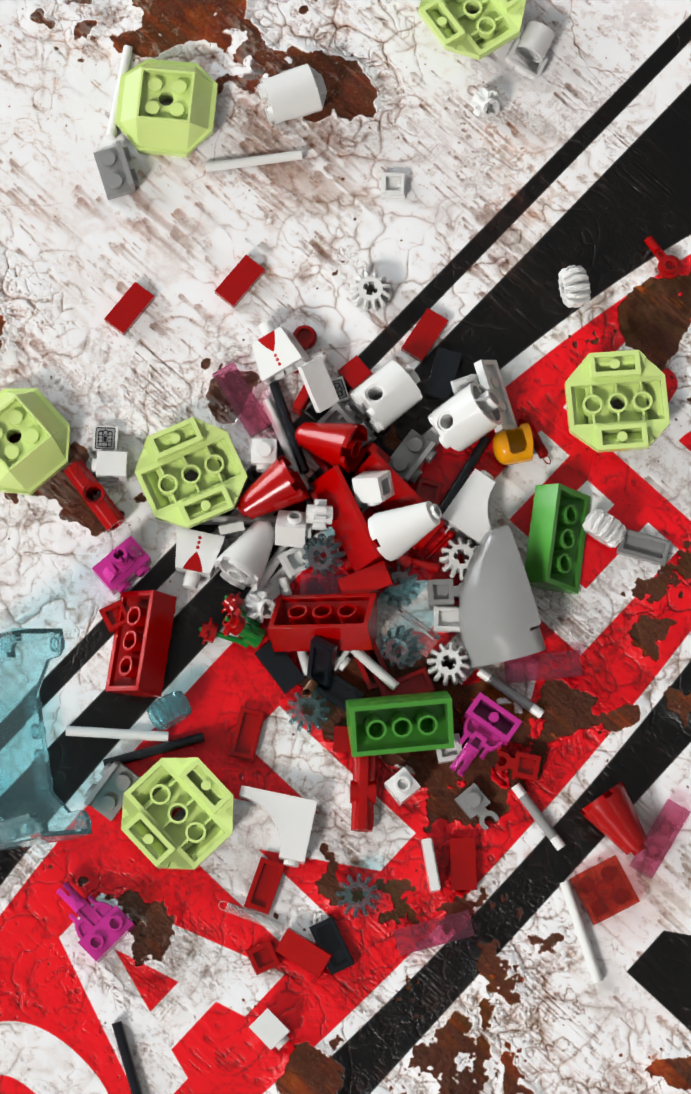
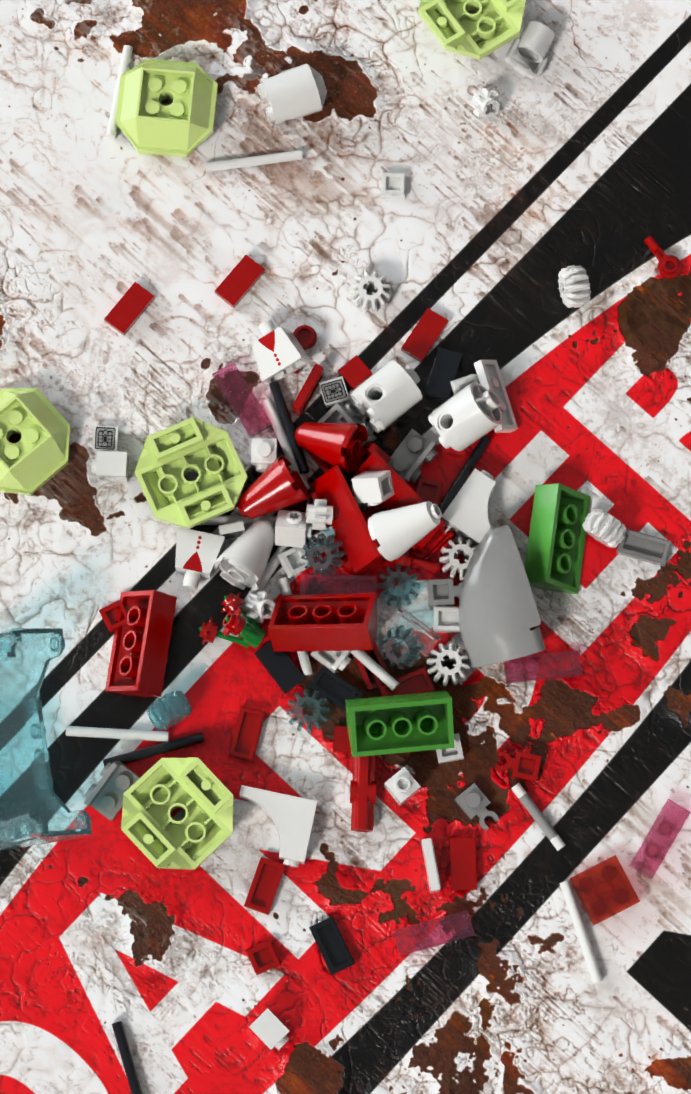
dark pink brick [56,881,136,963] -> none
red piece [64,459,126,533] -> none
dark pink brick [92,536,152,596] -> none
light grey bracket [93,140,138,200] -> none
white piece [218,901,290,933] -> none
red tile [275,928,333,978] -> none
white tile [297,356,340,413] -> none
nougat piece [301,680,318,698] -> none
black tile [307,635,337,687] -> none
clear light blue gear [335,873,380,918] -> none
red tile [337,560,394,594] -> none
dark pink brick [449,692,522,777] -> none
light grey bar [477,667,545,719] -> none
light orange helmet [493,423,533,465] -> none
red piece [517,409,551,464] -> none
yellowish green piece [565,350,670,453] -> none
red cone [580,781,648,856] -> none

